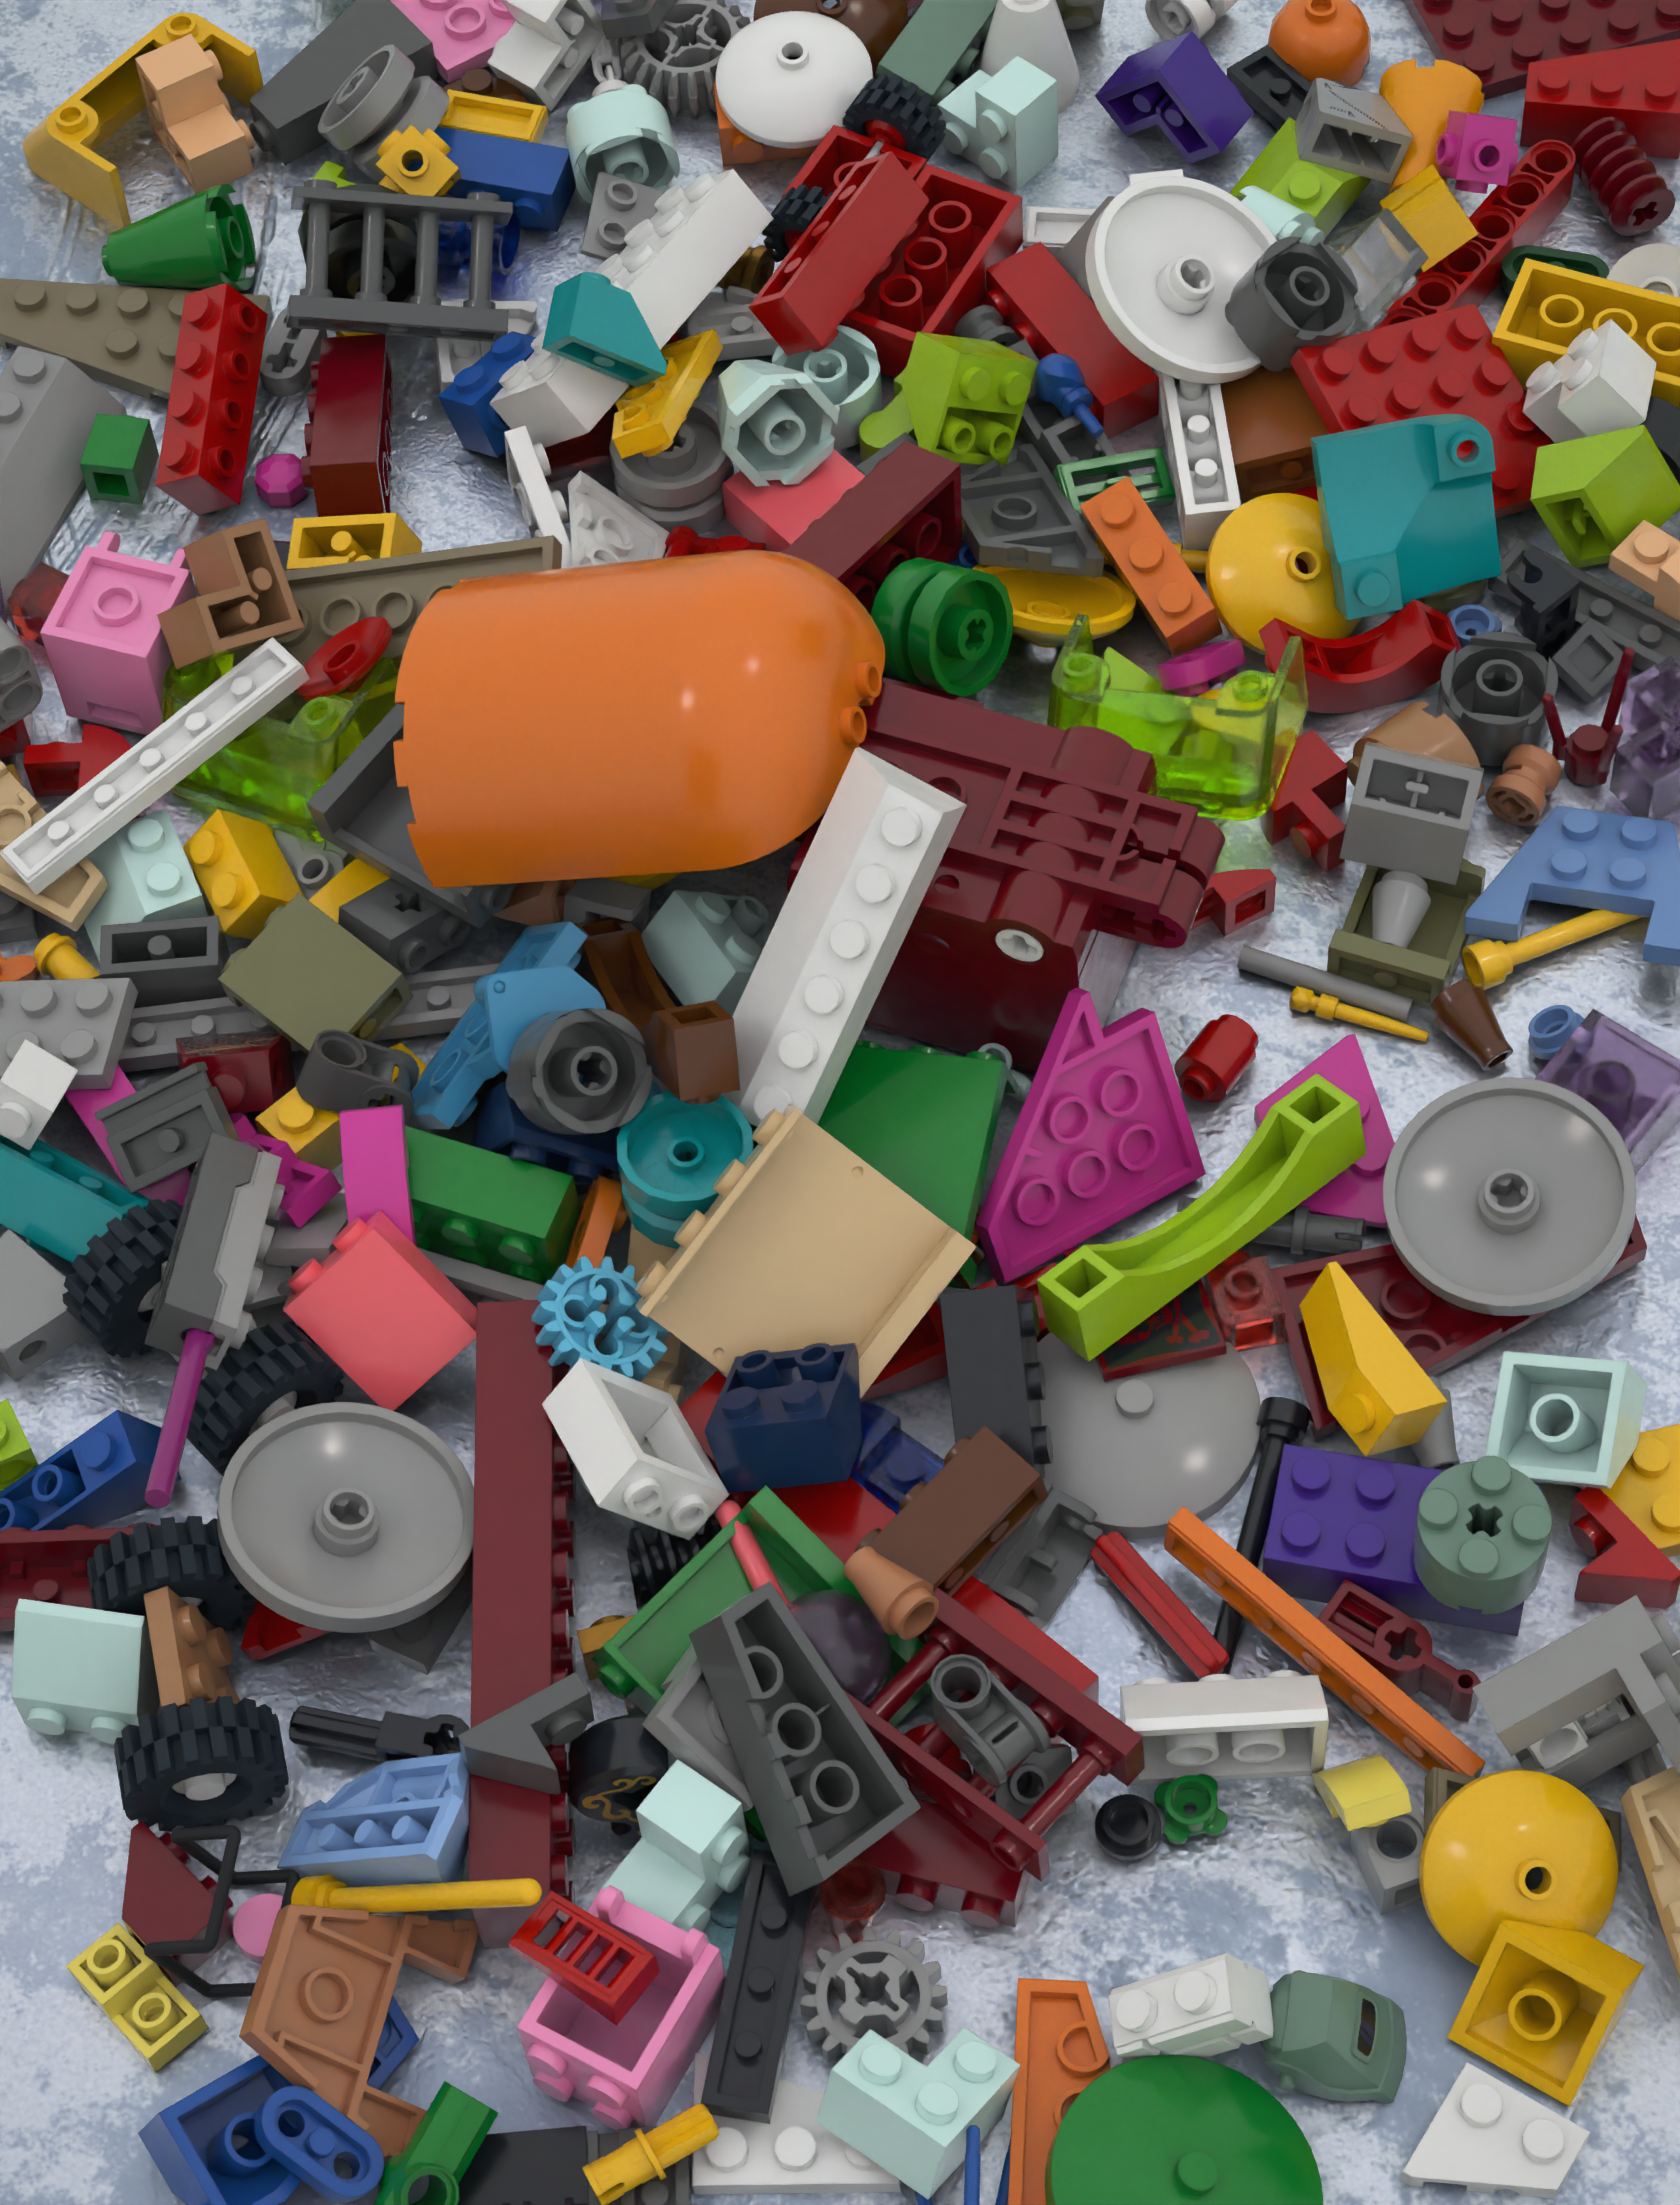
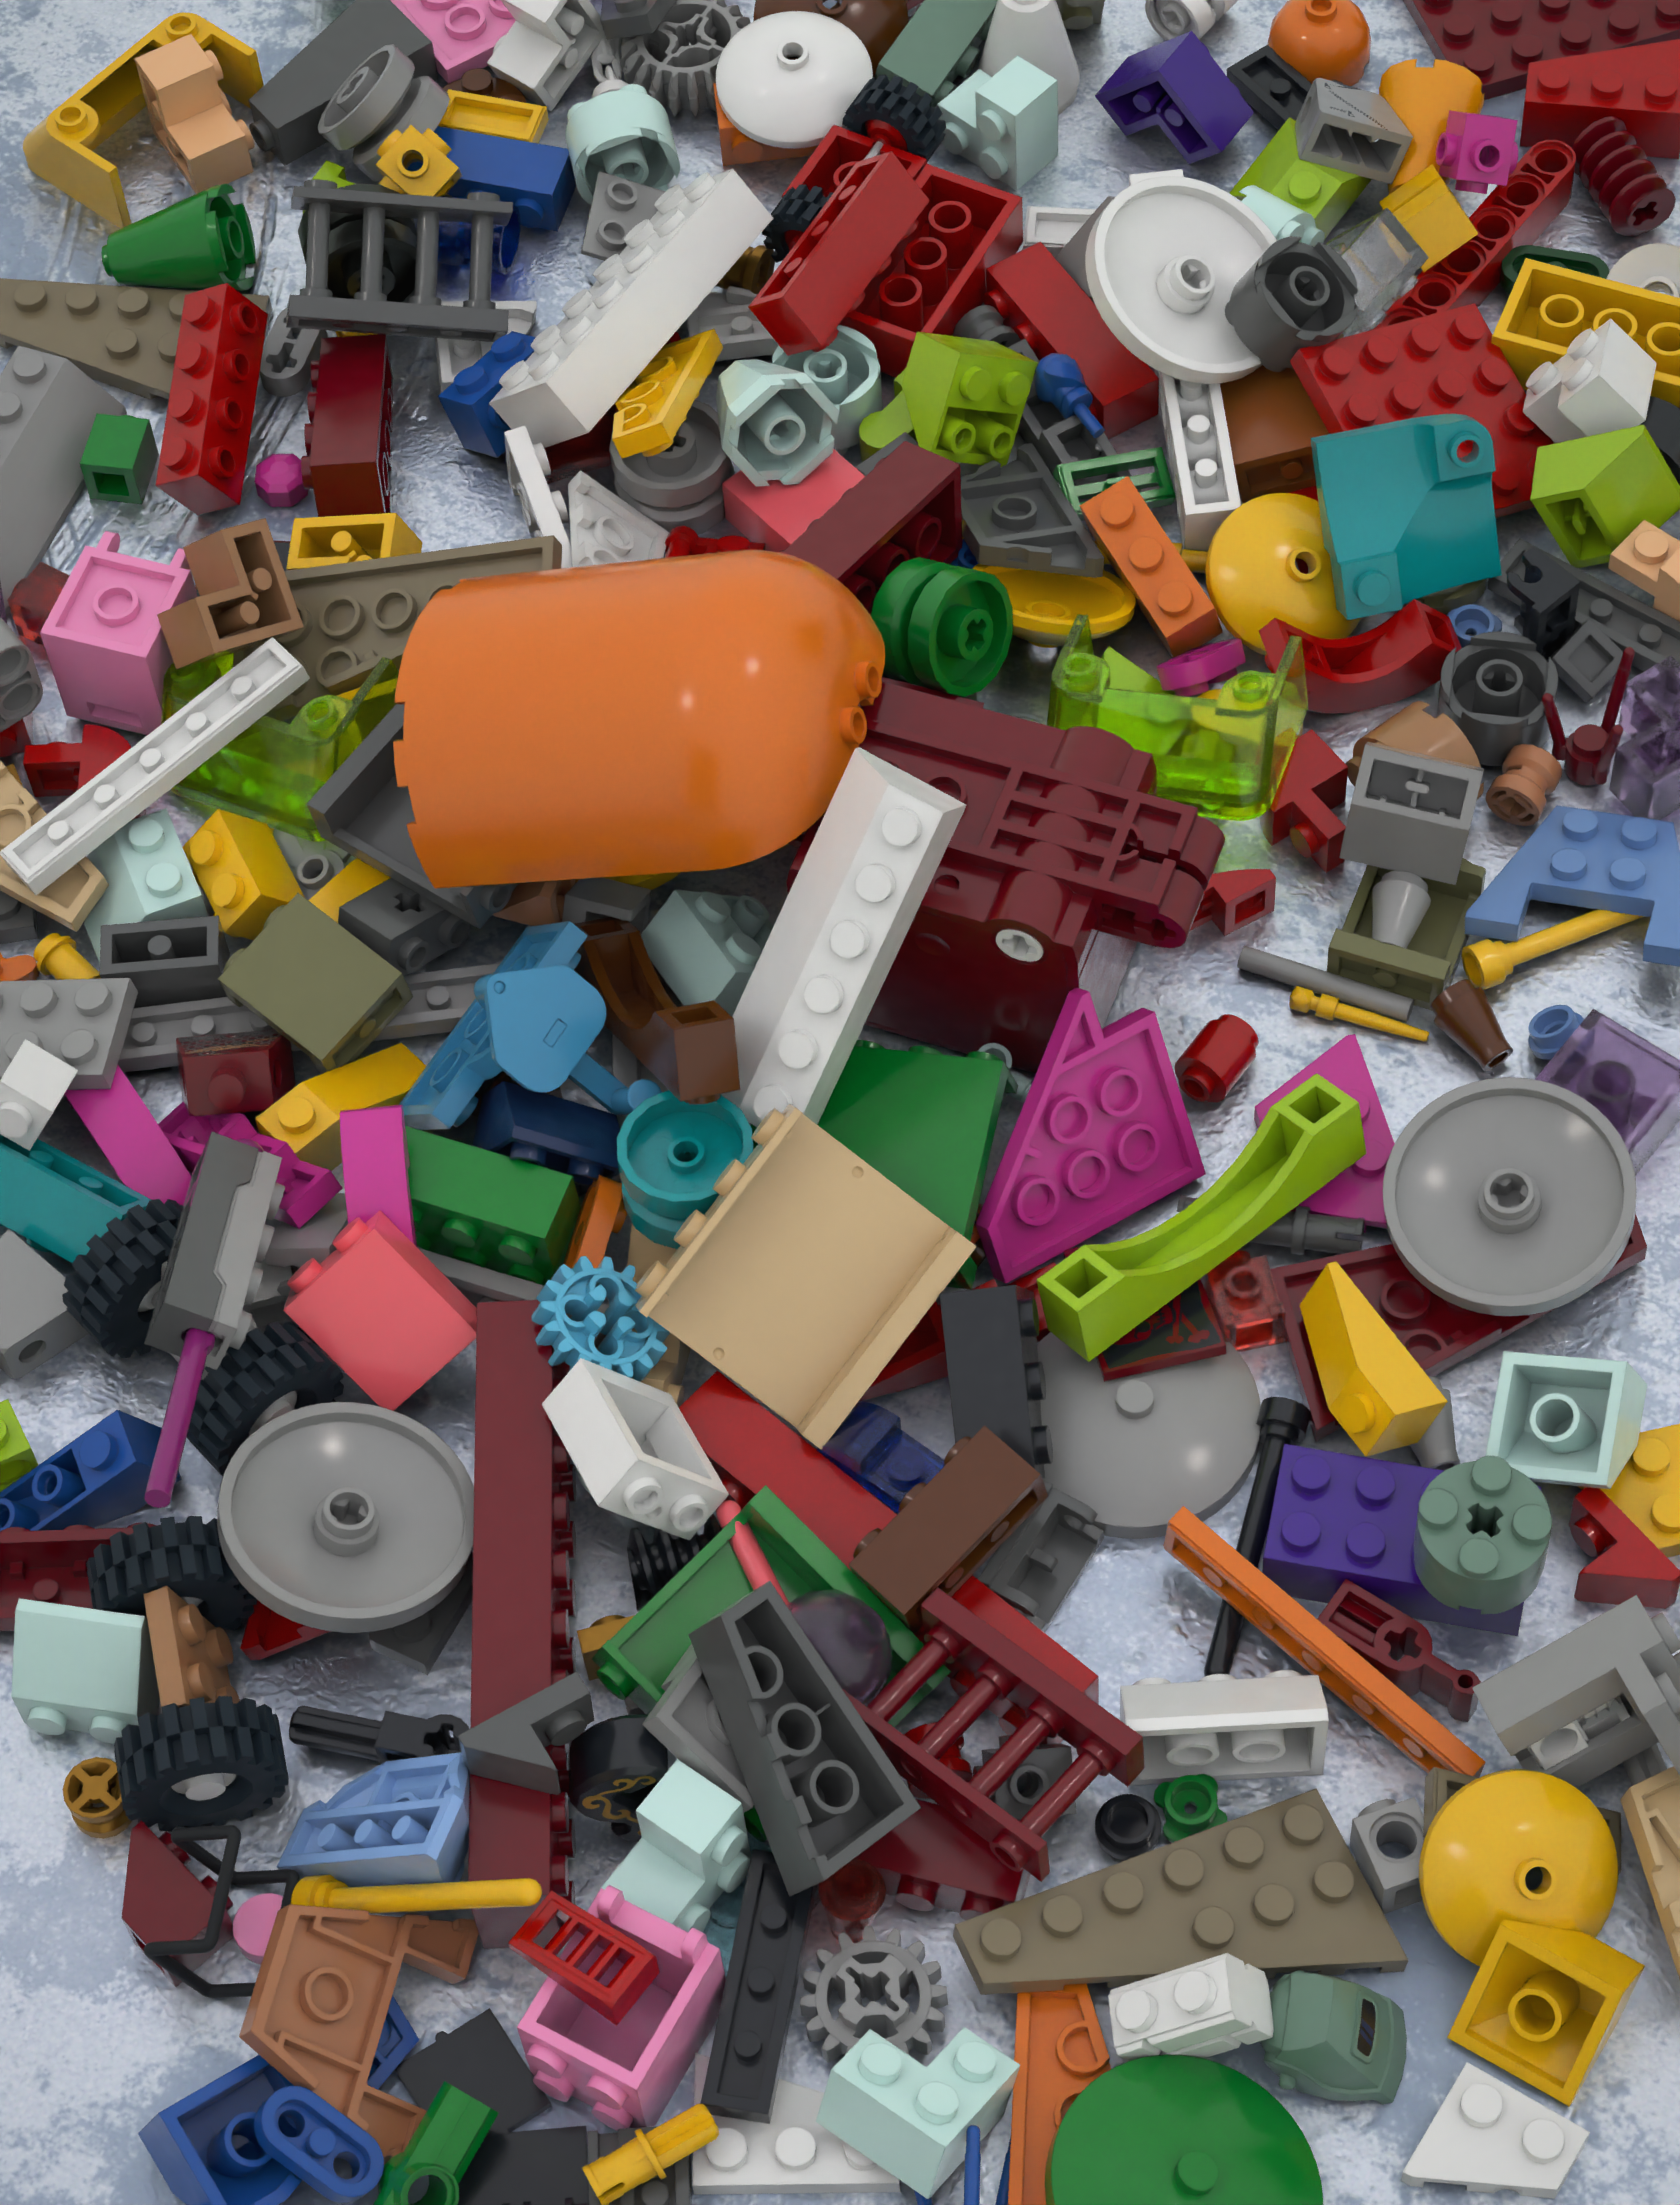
light yellow slope [66,1922,209,2072] -> none
dark grey plate [94,1061,240,1194] -> none
red dish [295,616,392,701] -> none
dark grey piece [296,1029,419,1124] -> none
dark grey brick [506,1008,652,1135] -> none
teal slope [542,272,667,388] -> none
dark blue slope [704,1343,862,1493] -> none
nougat cone [844,1546,939,1640] -> none
dark grey piece [930,1654,1051,1788] -> none
red axle [1090,1531,1230,1679] -> none
light yellow slope [1312,1754,1412,1832] -> none
none -> pearl gold wheel [62,1757,132,1839]
none -> black piece [395,2008,552,2134]
none -> dark tan wing [953,1788,1408,1995]

